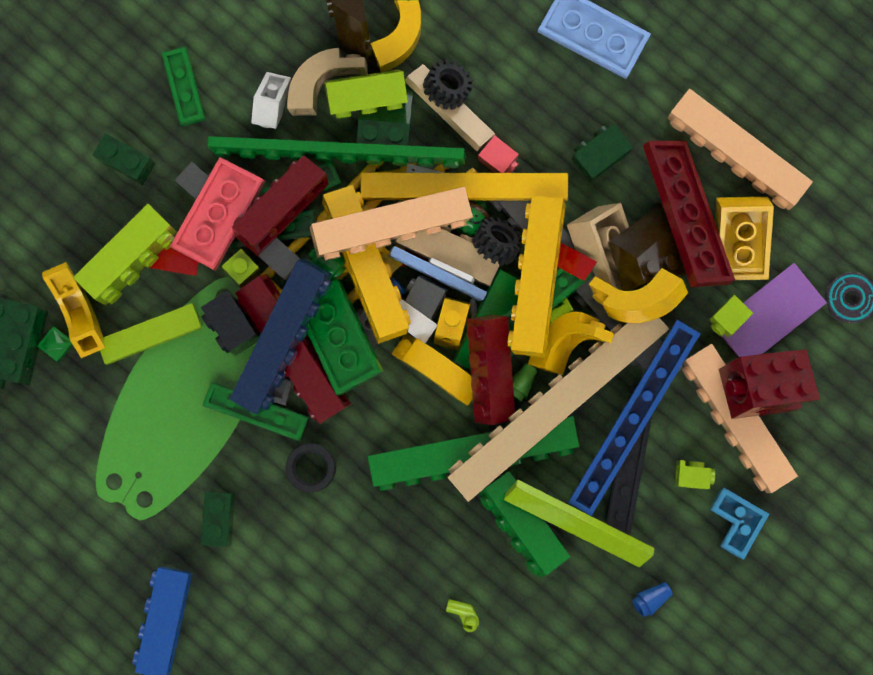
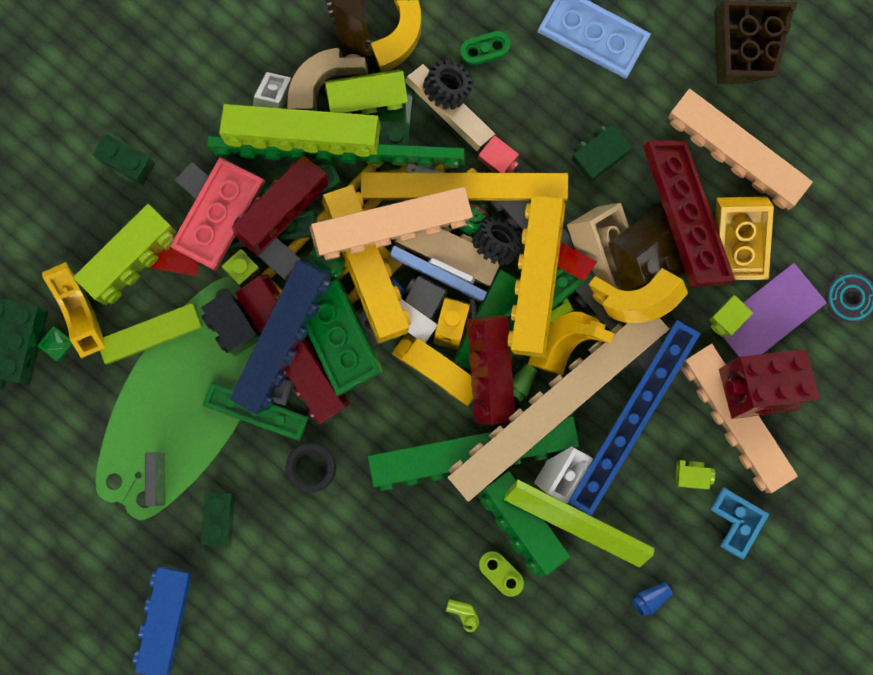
green tile [161,46,206,127] -> none
black tile [605,387,652,536] -> none
none -> dark grey tile [145,452,165,506]
none -> lime brick [219,104,381,157]
none -> green plate [460,31,510,66]
none -> lime plate [479,551,524,597]
none -> white slope [534,447,593,504]
none -> dark brown wedge [714,0,798,84]

